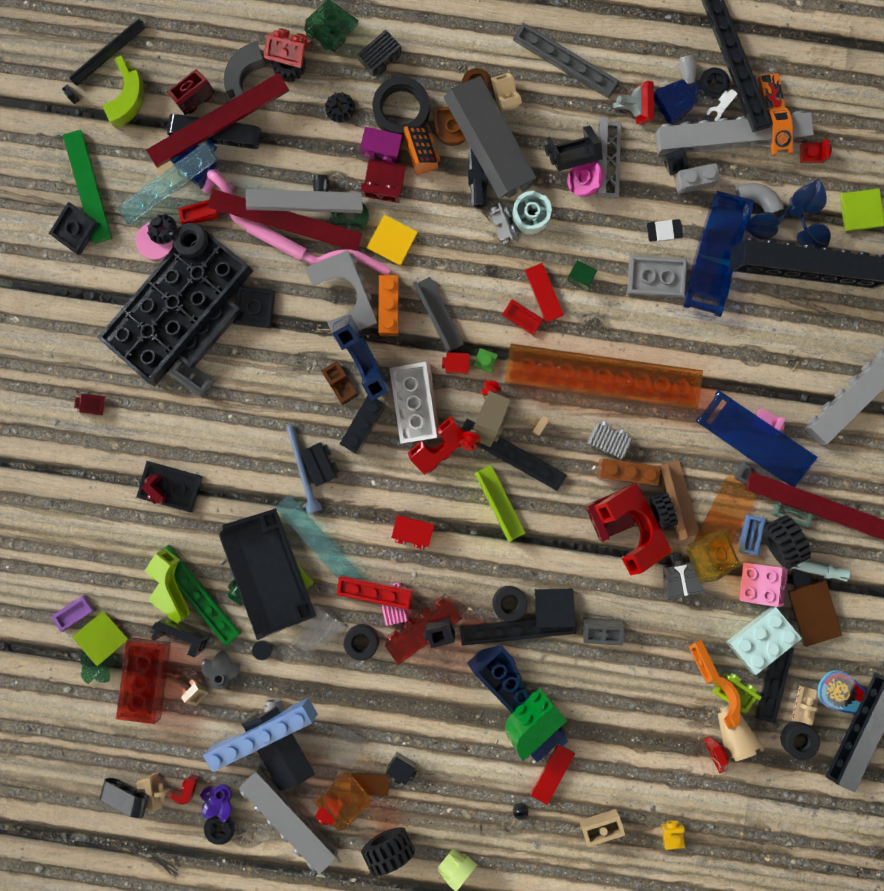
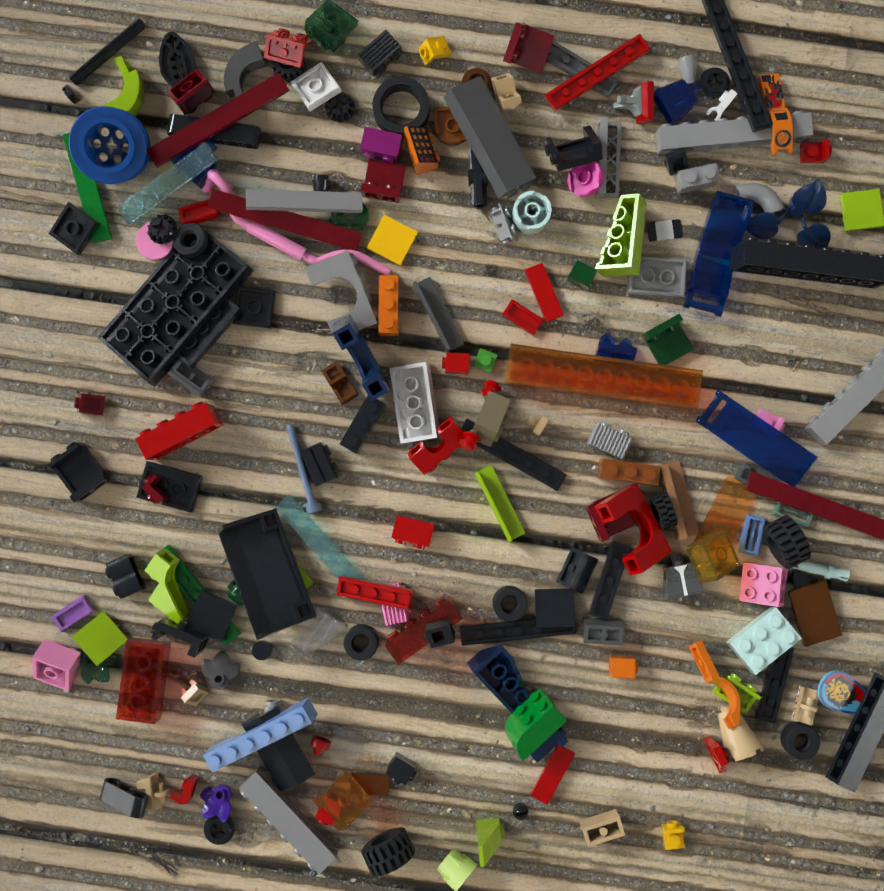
none -> bright pink slope [32,639,81,691]
none -> black panel [47,442,111,503]
none -> blue wheel [69,106,151,184]
none -> black brick [105,554,146,599]
none -> red brick [135,401,224,460]
none -> black piece [159,32,198,87]
none -> black tile [186,590,237,641]
none -> white tile [290,62,342,112]
none -> red tile [310,735,331,756]
none -> yellow bracket [418,36,452,65]
none -> lime wedge [476,818,505,867]
none -> dark red bracket [503,22,555,73]
none -> red tile [545,34,650,112]
none -> black panel [556,547,598,594]
none -> black plate [588,541,631,620]
none -> lime wedge [595,194,647,277]
none -> clear blue tile [595,332,637,364]
none -> orange brick [609,655,638,679]
none -> dark green bracket [642,313,694,368]

